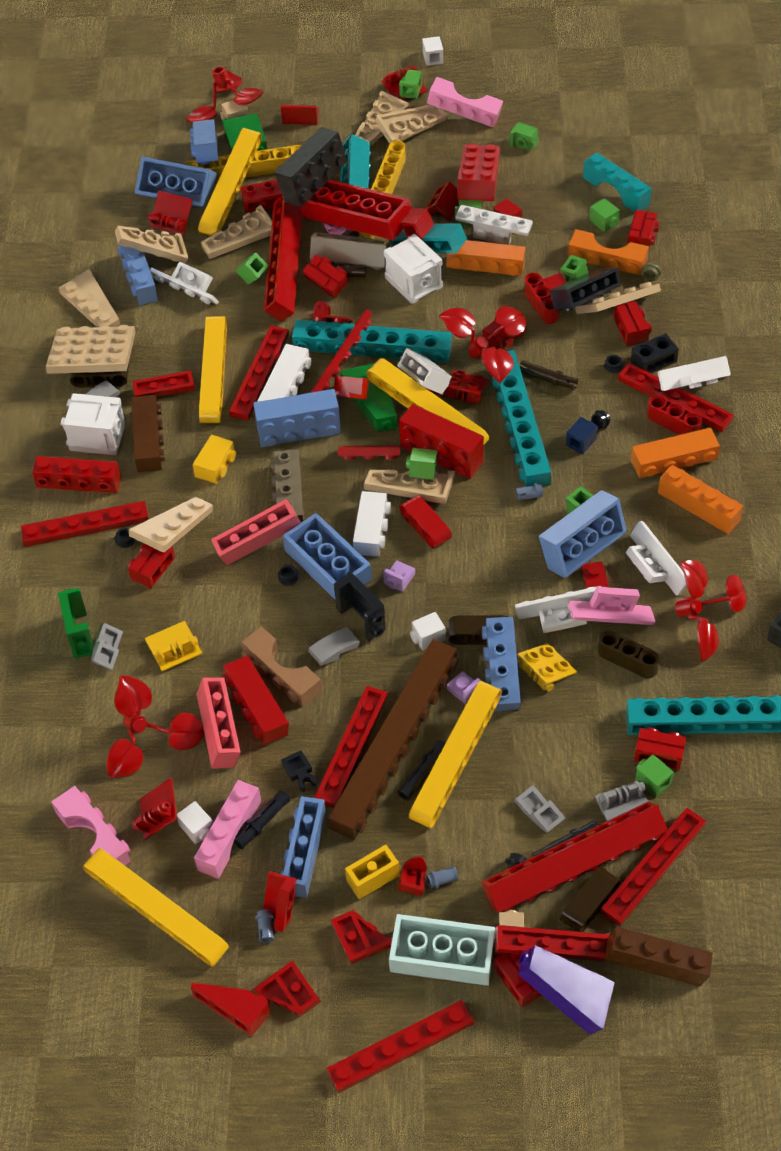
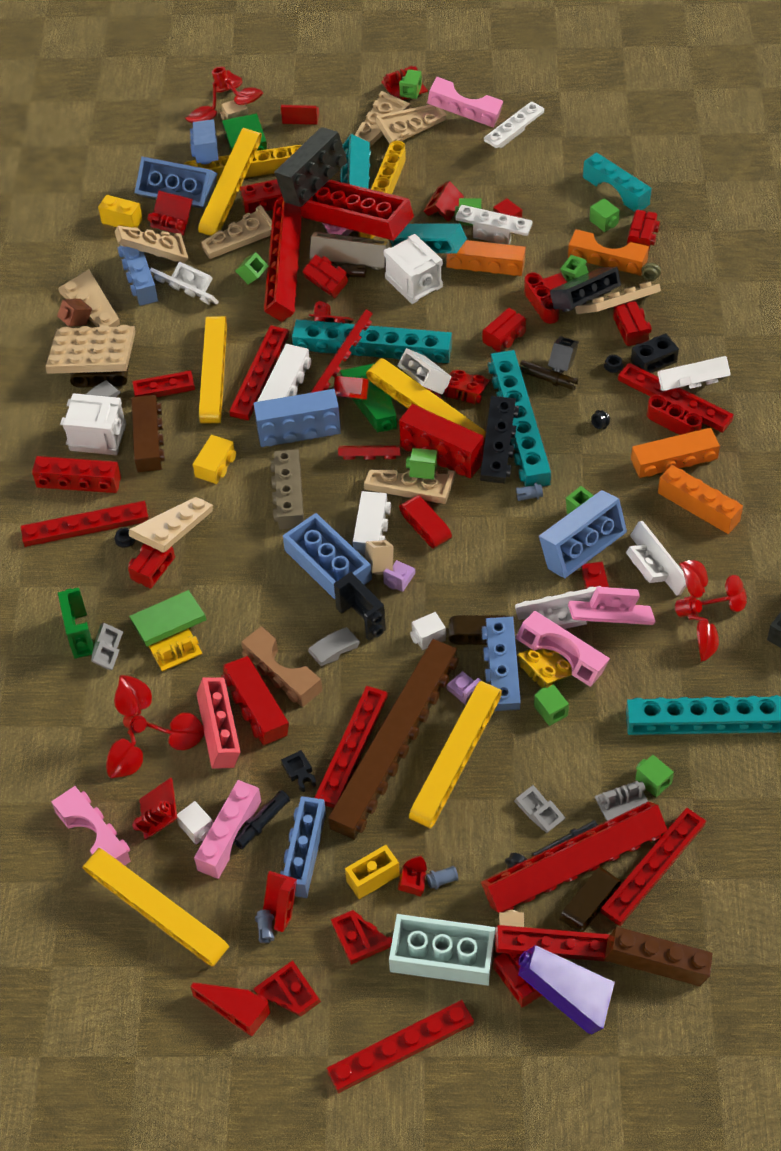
coral brick [211,499,301,565] -> none
black plate [278,565,299,586] -> none
black pin [397,740,446,801] -> none
red brick [400,208,434,239] -> none
white brick [422,36,444,66] -> none
red plant [439,306,526,383] -> none
red brick [457,144,500,201] -> none
bright green brick [510,122,539,151] -> none
dark blue brick [566,417,598,454] -> none
dark brown beam [598,630,660,678] -> none
red brick [634,727,686,770] -> none
none -> copper brick [57,298,92,326]
none -> yellow brick [98,195,143,228]
none -> bright green tile [129,590,207,647]
none -> tan brick [365,540,393,575]
none -> black brick [480,396,519,484]
none -> white bracket [484,102,544,148]
none -> bright pink arch [515,611,610,687]
none -> bright green brick [534,684,569,726]
none -> black brick [548,336,579,373]

